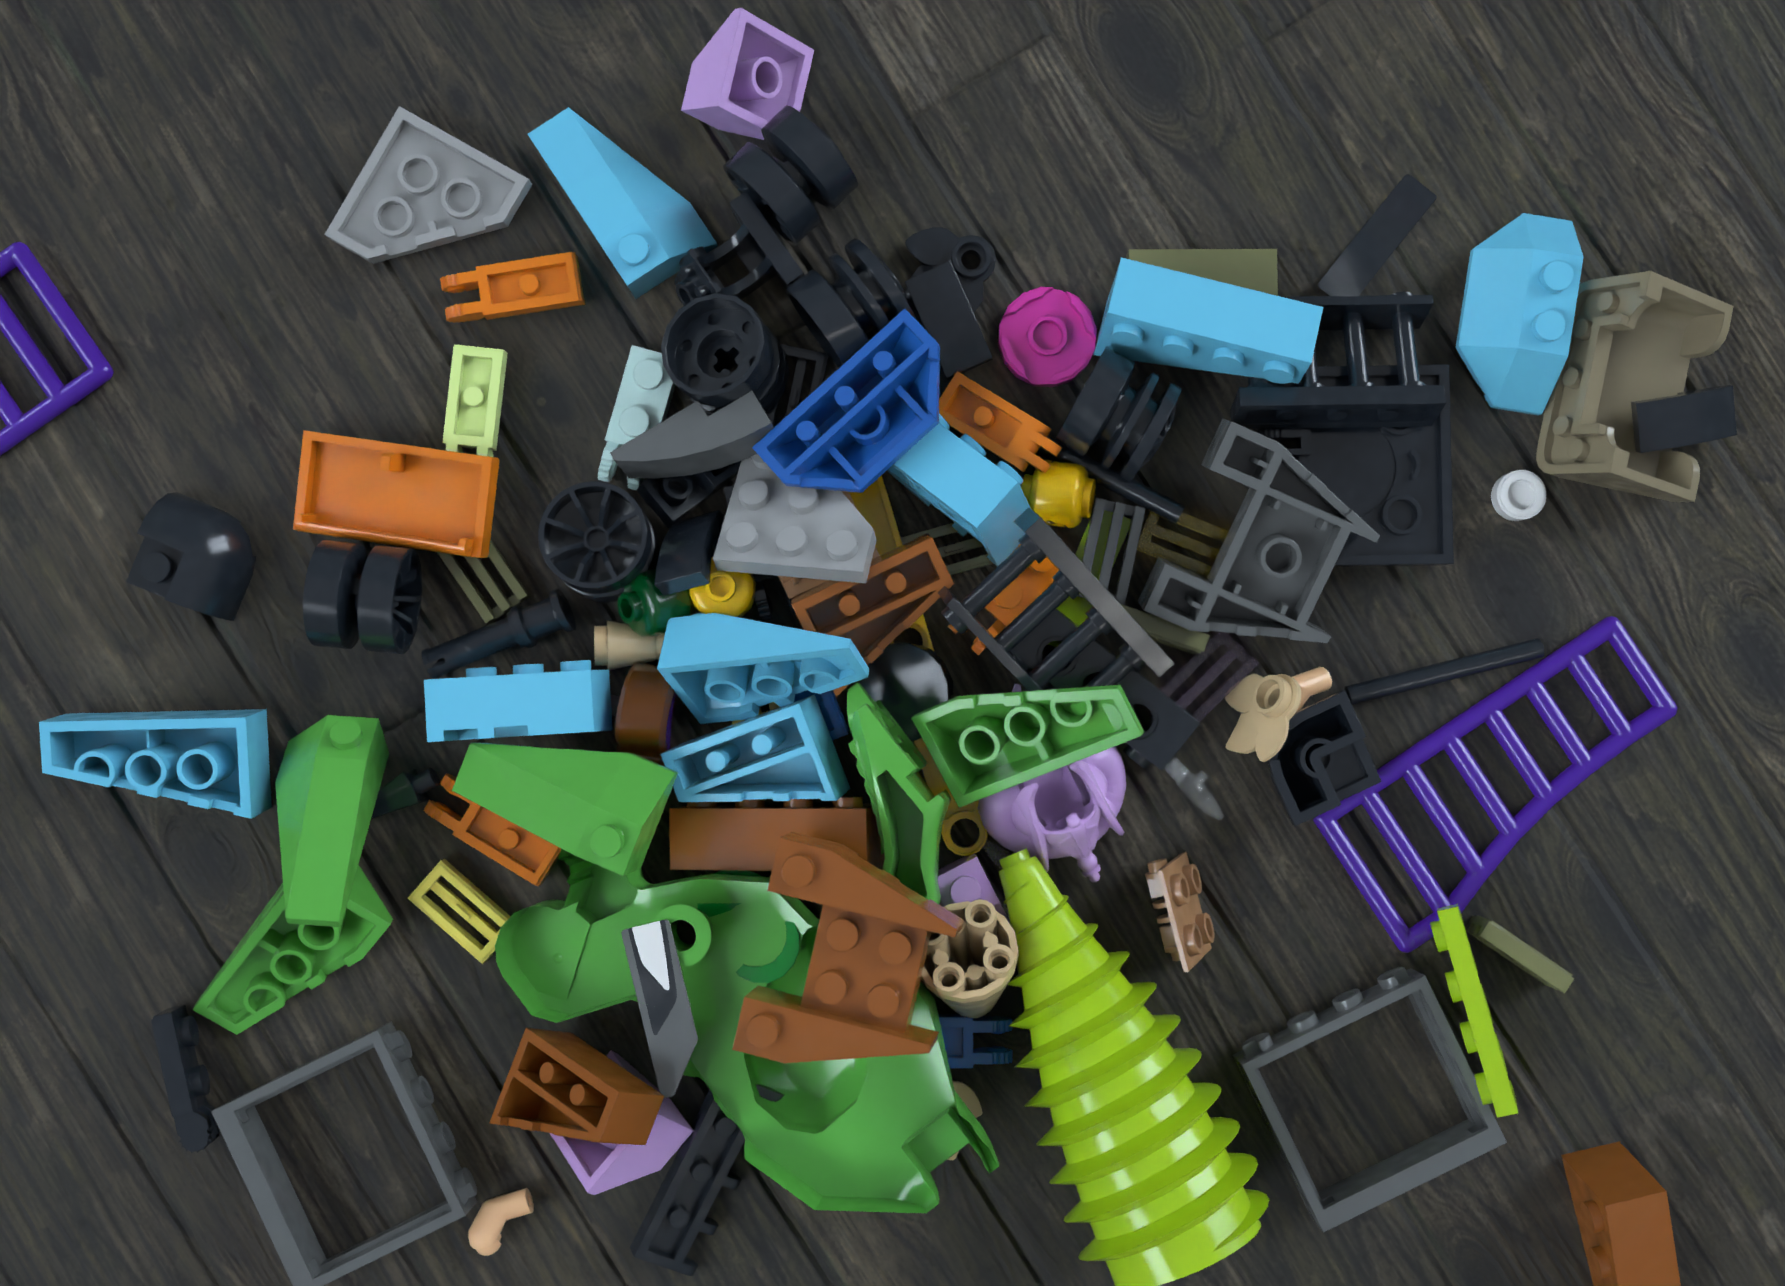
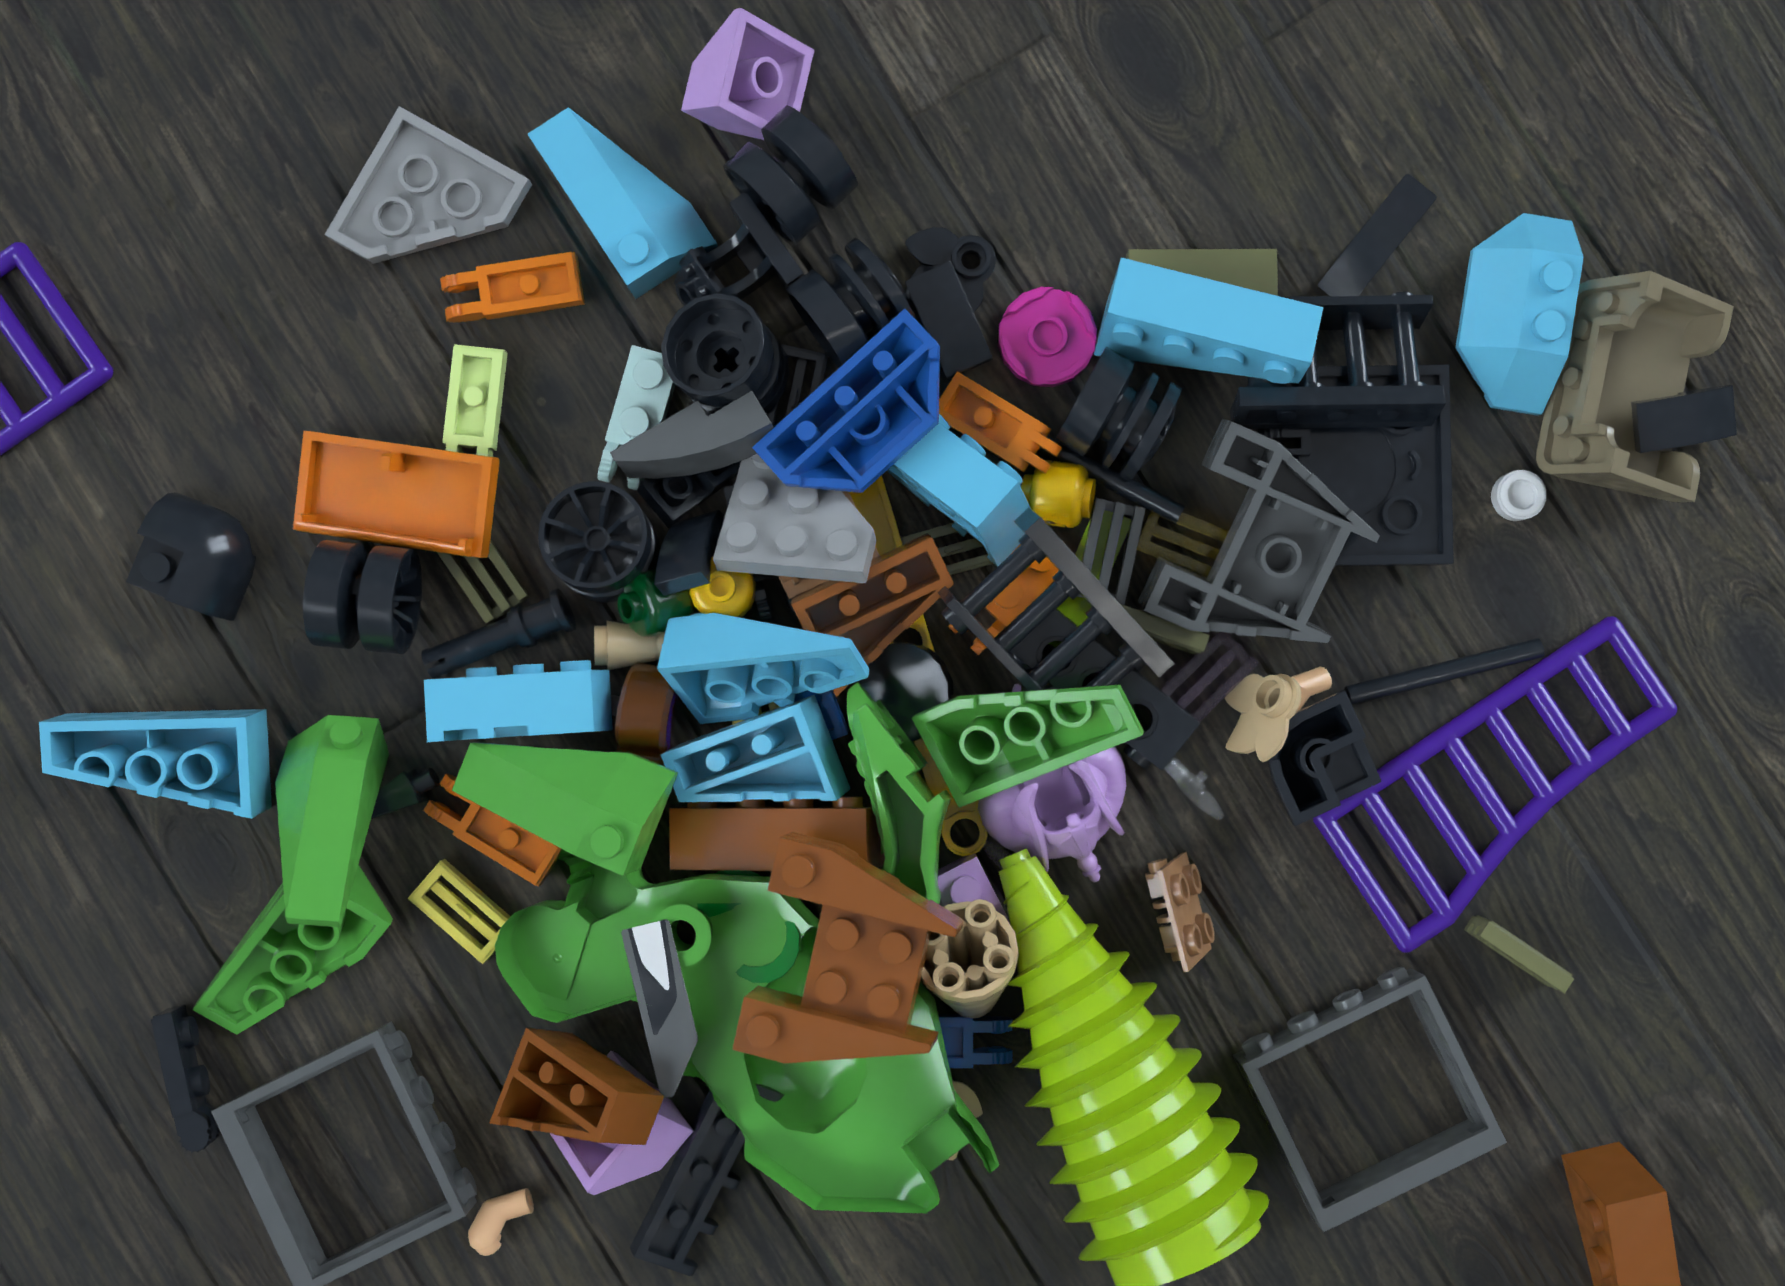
lime wing [1430,904,1518,1118] -> none

